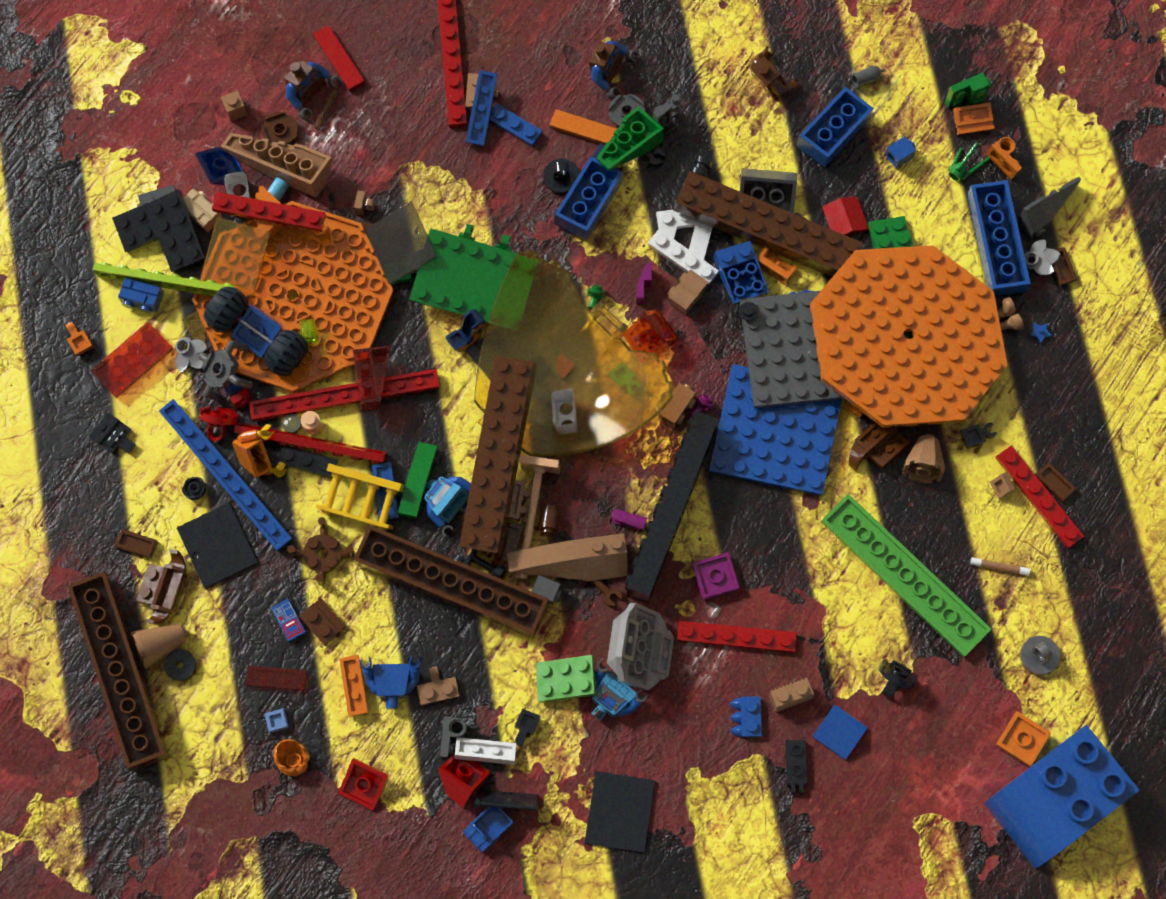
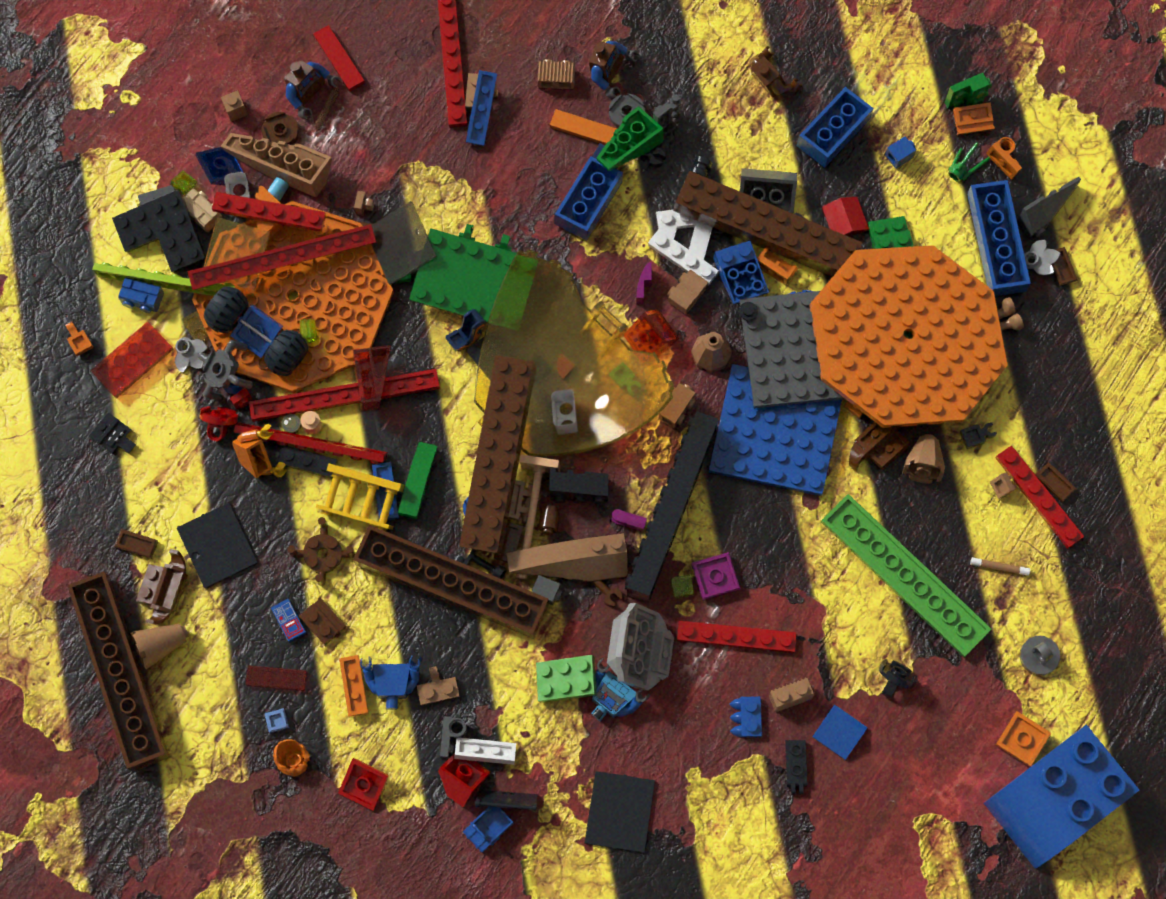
blue plate [159,399,293,552] -> none
black piece [164,649,197,682] -> none
black plate [182,477,207,500] -> none
torso [425,477,471,537] -> none
blue plate [489,104,543,148] -> none
black plate [514,708,541,747] -> none
black tile [543,158,580,195] -> none
green plate [587,285,606,311] -> none
magenta plate [689,394,714,417] -> none
dark grey piece [851,65,885,88] -> none
blue piece [1029,323,1052,344] -> none
none -> clear neon green plate [170,170,197,195]
none -> red plate [187,224,376,290]
none -> medium nougat brick [538,59,576,89]
none -> black wedge [549,468,608,504]
none -> clear neon green plate [671,574,694,599]
none -> medium nougat cone [691,332,732,373]

